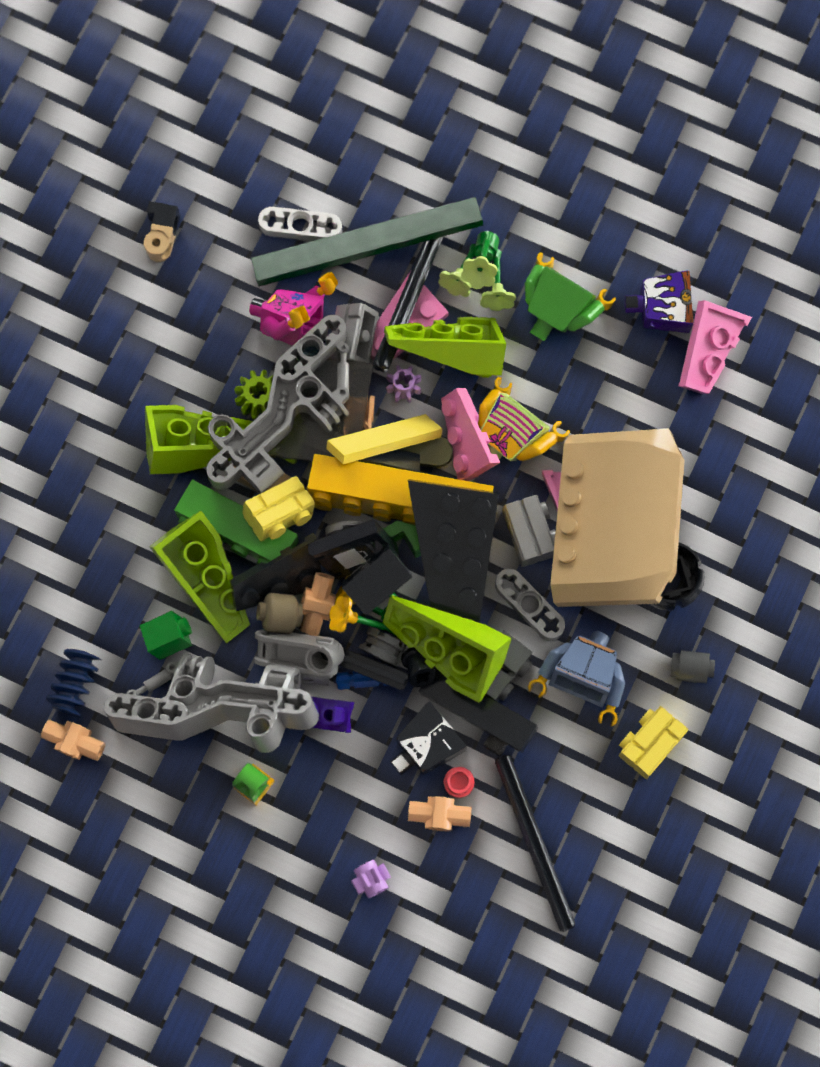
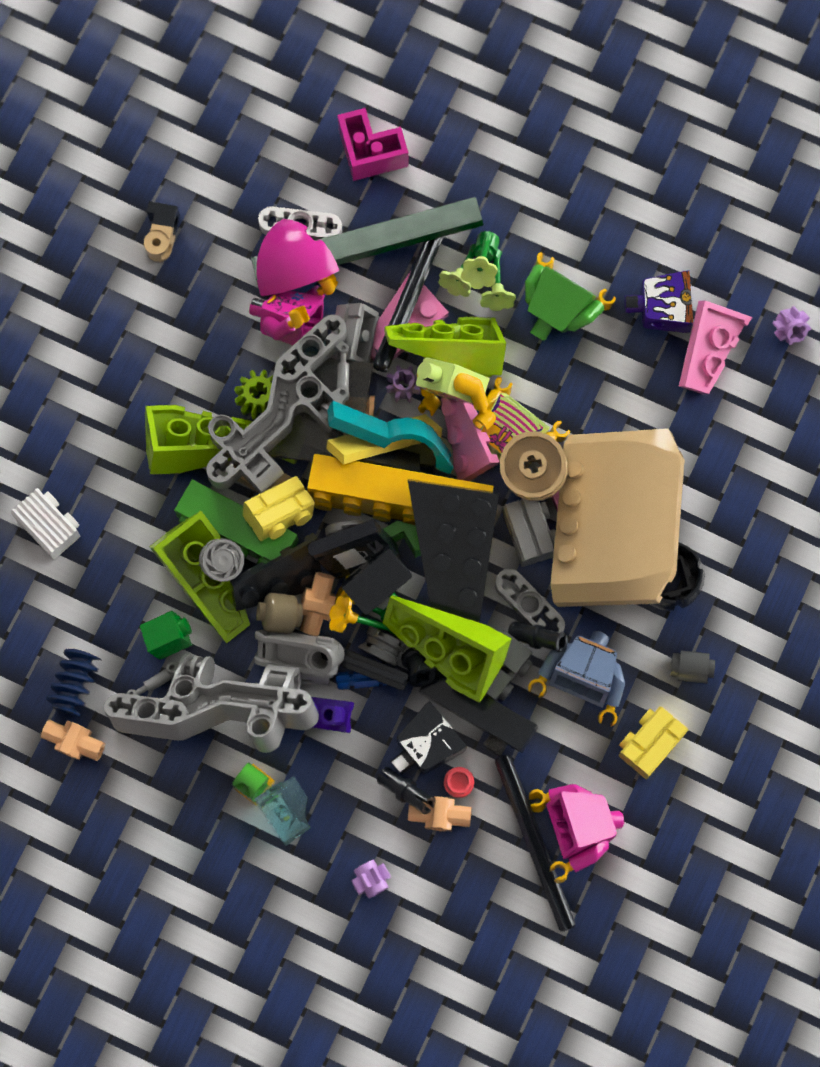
none -> white brick [10,488,81,560]
none -> light grey wheel [199,538,244,582]
none -> clear light blue slope [254,776,311,846]
none -> dark pink brick [257,219,340,296]
none -> teal piece [327,401,453,474]
none -> dark pink brick [337,108,409,181]
none -> black pin [377,767,436,815]
none -> torso [416,357,496,431]
none -> tan wheel [500,431,568,501]
none -> black pin [508,621,568,653]
none -> torso [529,784,624,883]
none -> lavender gear [773,306,811,345]

